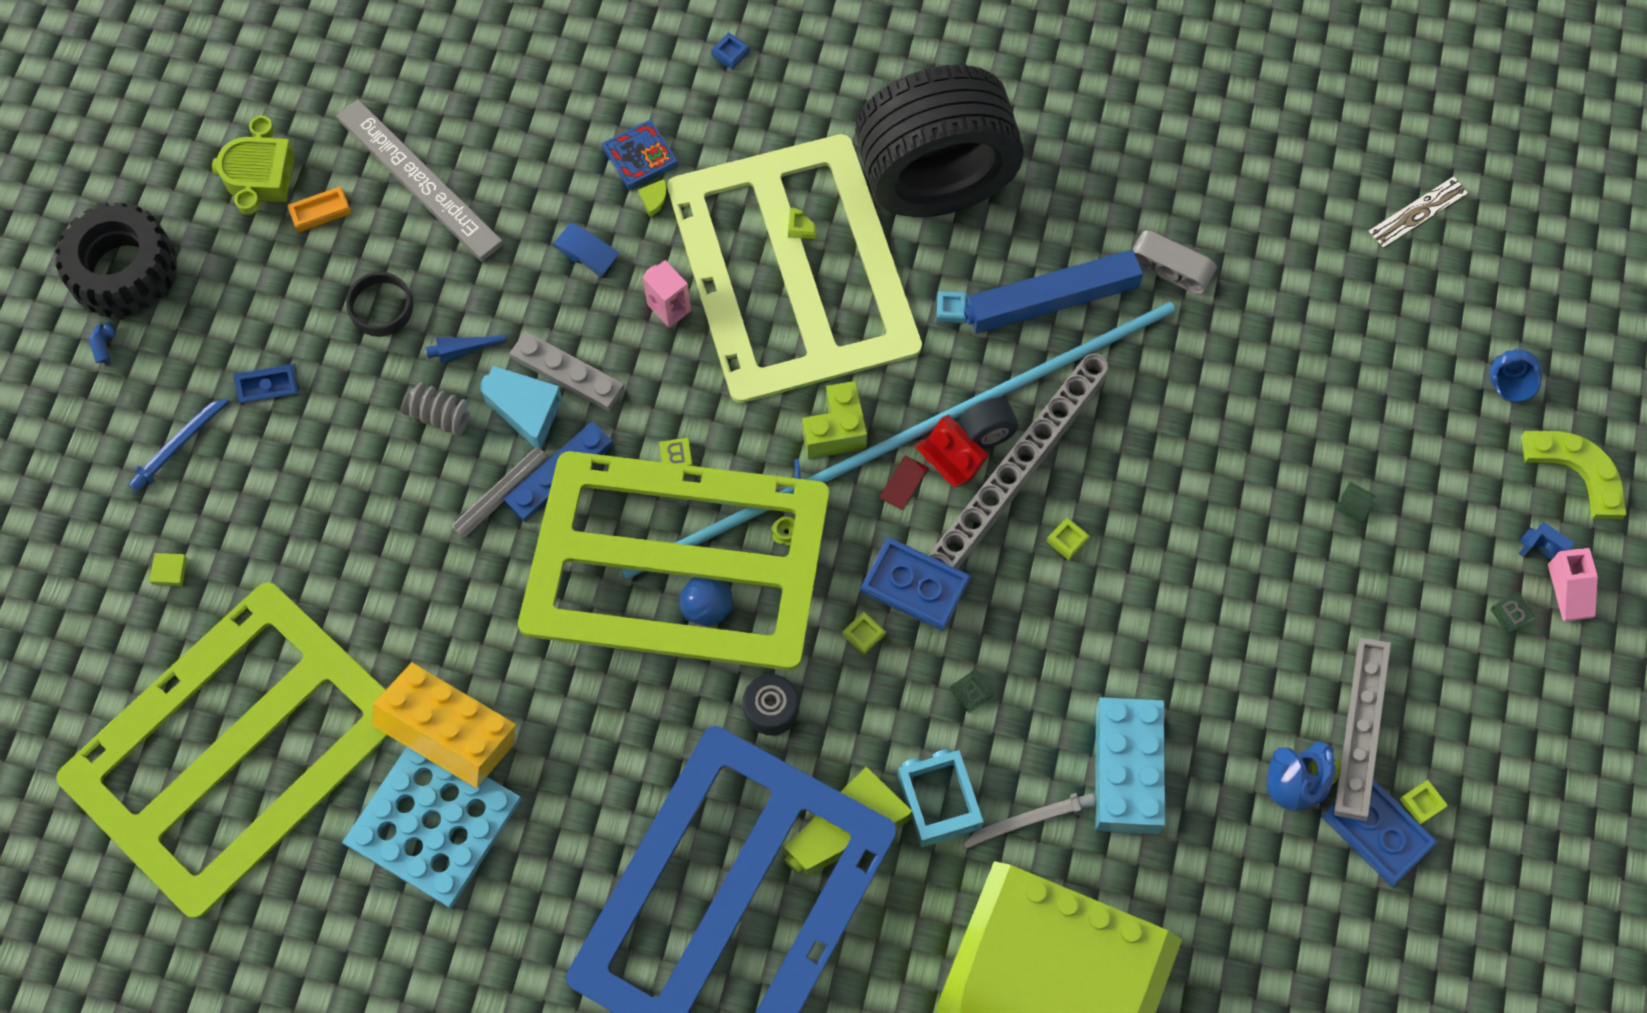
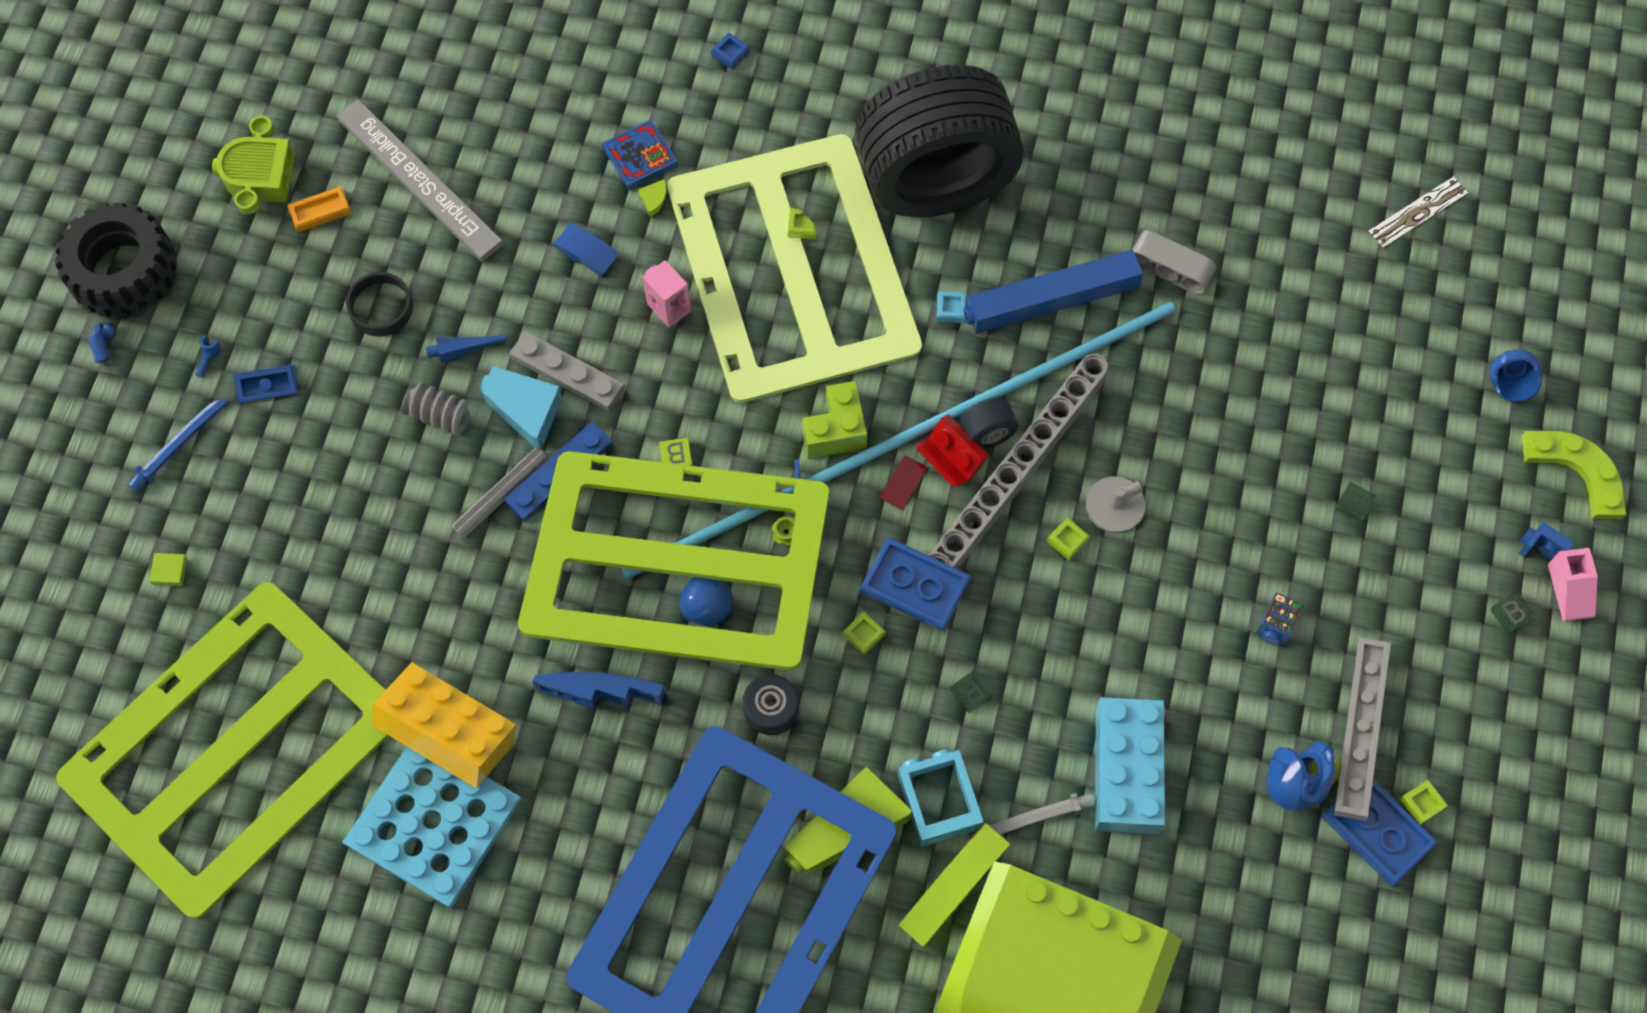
none -> blue hand [196,335,221,378]
none -> blue slope [532,672,666,709]
none -> lime slope [899,823,1011,947]
none -> light grey shield [1086,476,1145,533]
none -> brick [1256,592,1305,647]

